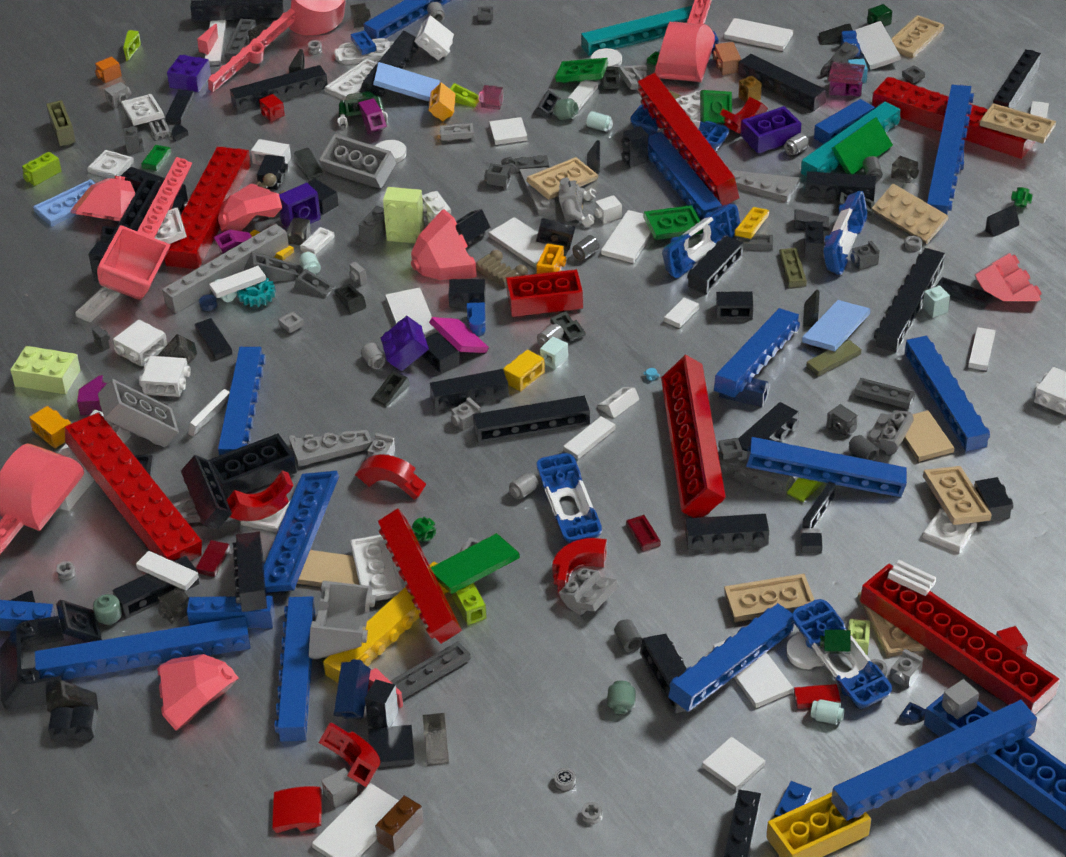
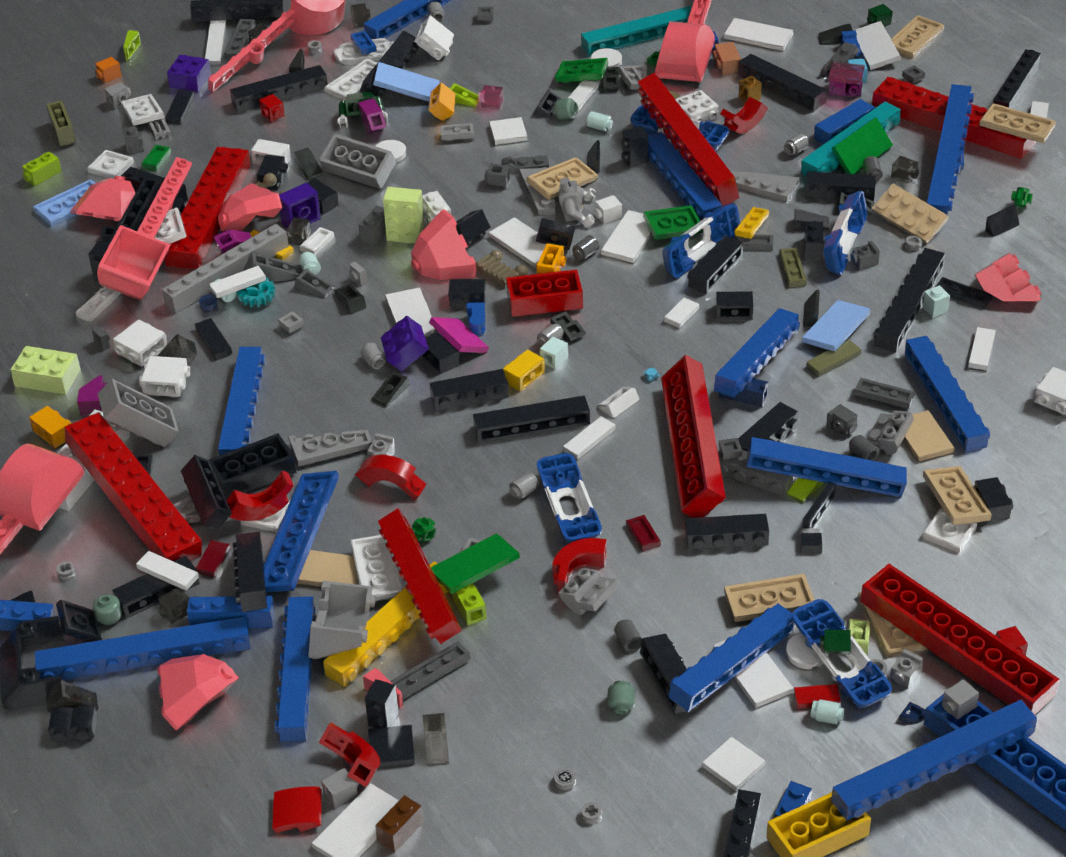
black tile [172,123,189,141] -> none
white tile [188,389,230,437] -> none
coral slope [197,24,218,55] -> none
dark blue brick [333,659,371,719] -> none
light grey brick [451,397,481,431] -> none
green tile [700,90,732,125] -> none
dark purple brick [741,106,802,153] -> none
white tile [888,560,936,596] -> none

